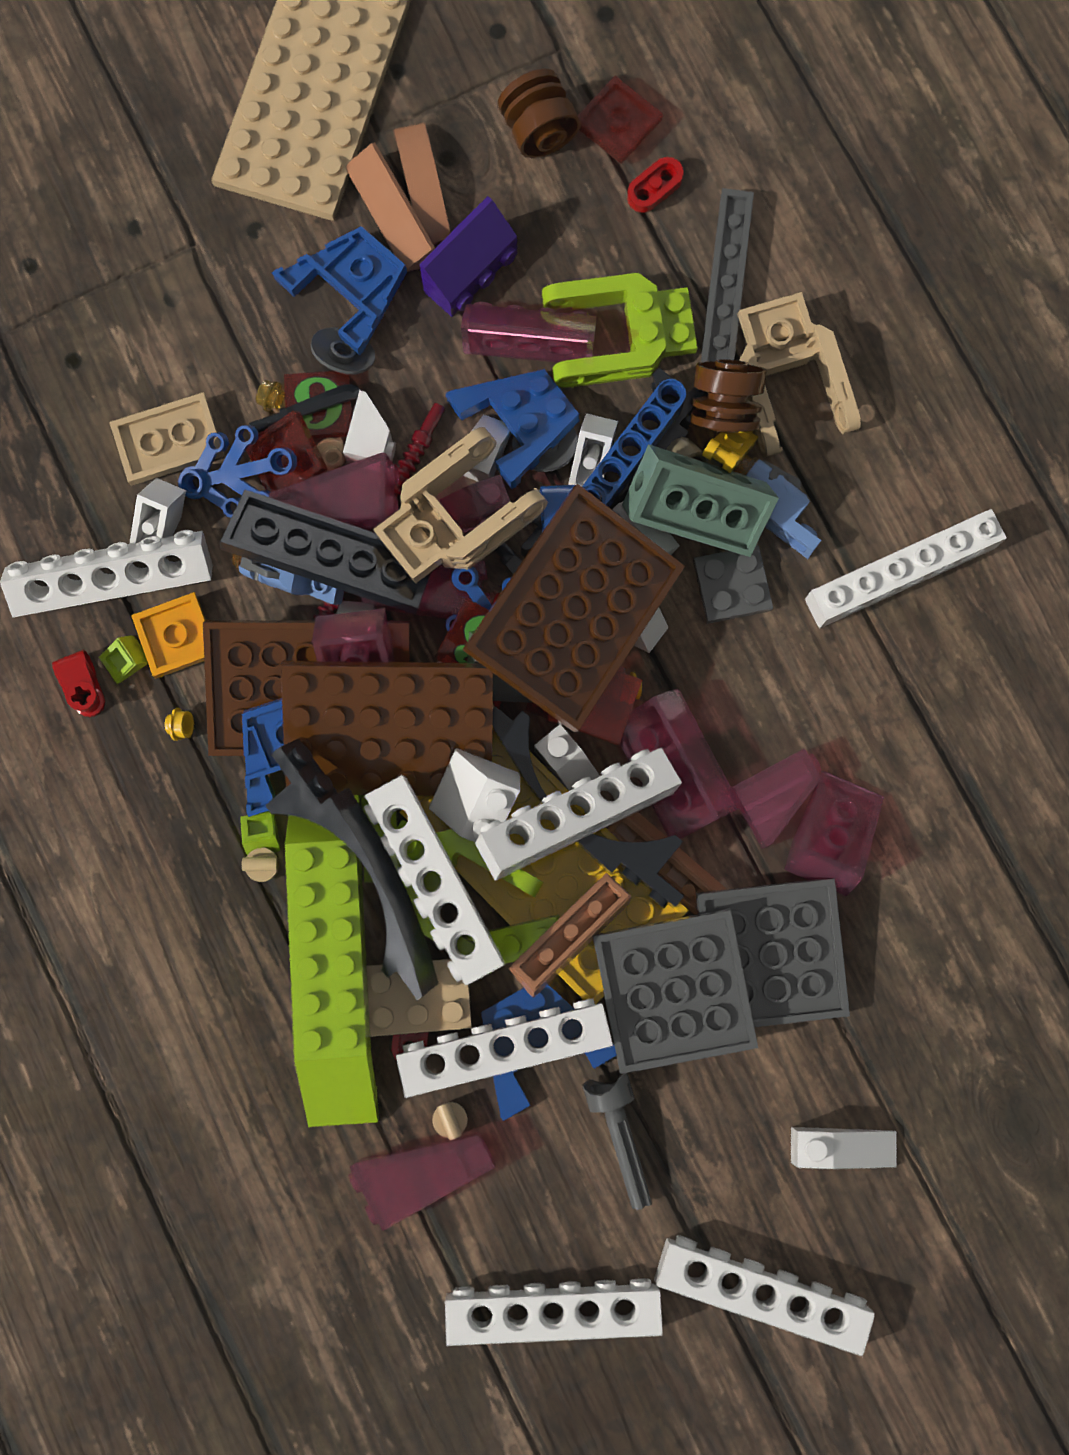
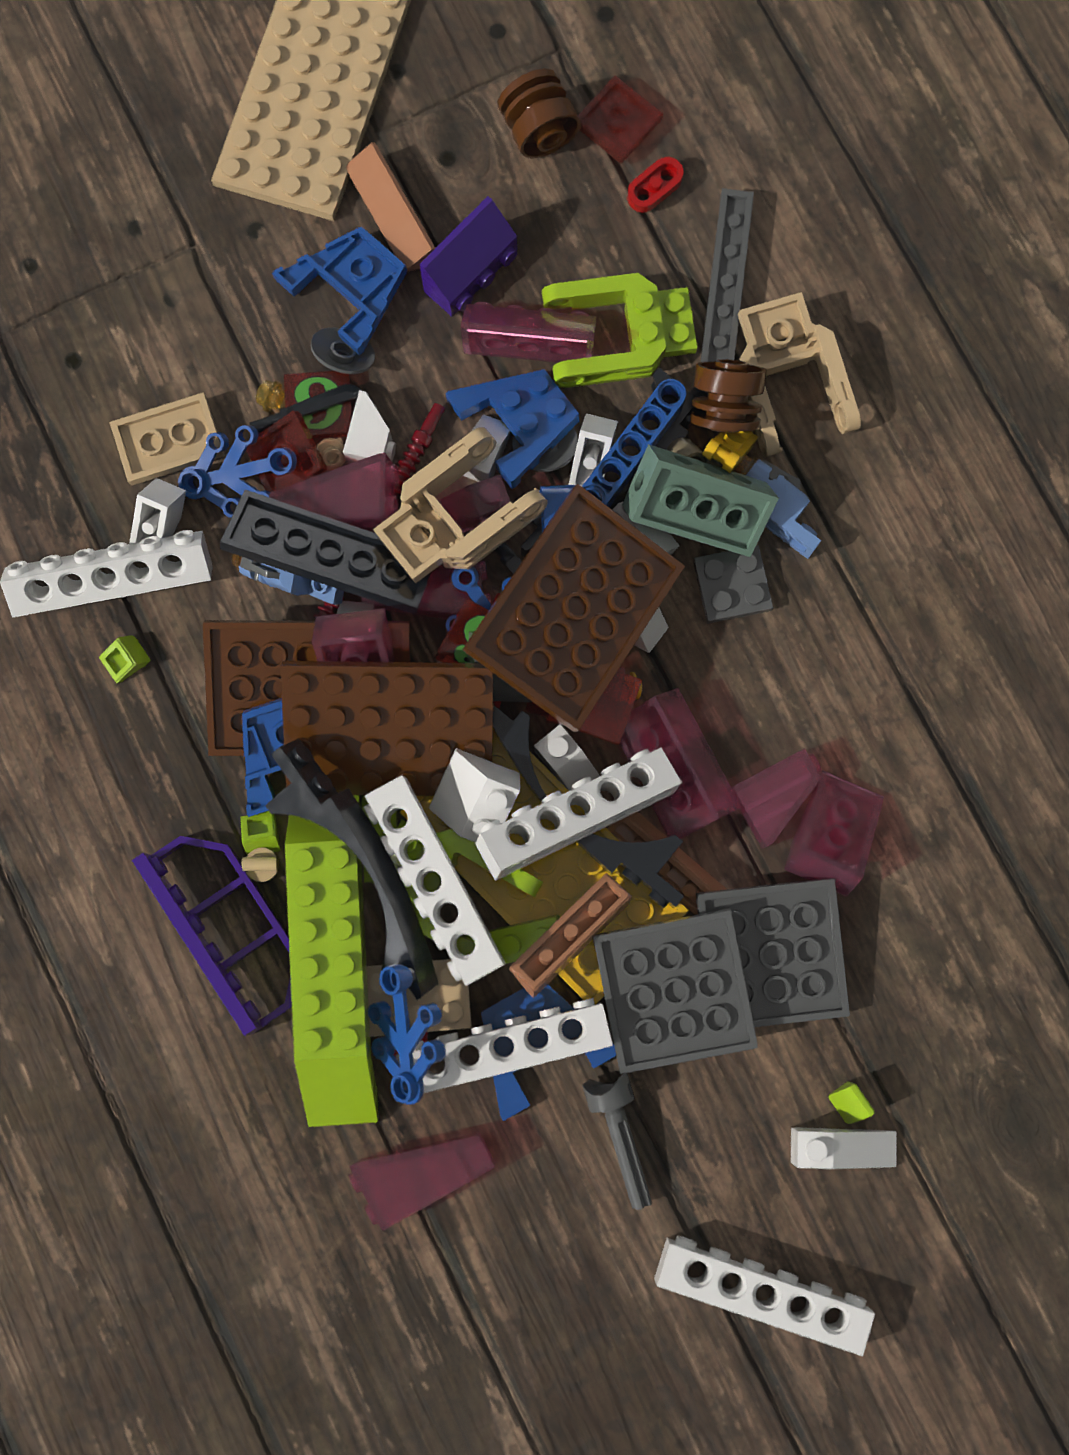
red piece [52,649,105,717] -> none
light orange plate [131,592,206,679] -> none
yellow plate [165,708,194,741] -> none
nougat slope [394,123,450,245] -> none
tan plate [433,1102,468,1140] -> none
white brick [445,1278,662,1346] -> none
white brick [805,509,1007,629] -> none
none -> dark purple plate [132,836,292,1036]
none -> blue plant [368,964,446,1105]
none -> lime slope [828,1081,875,1124]

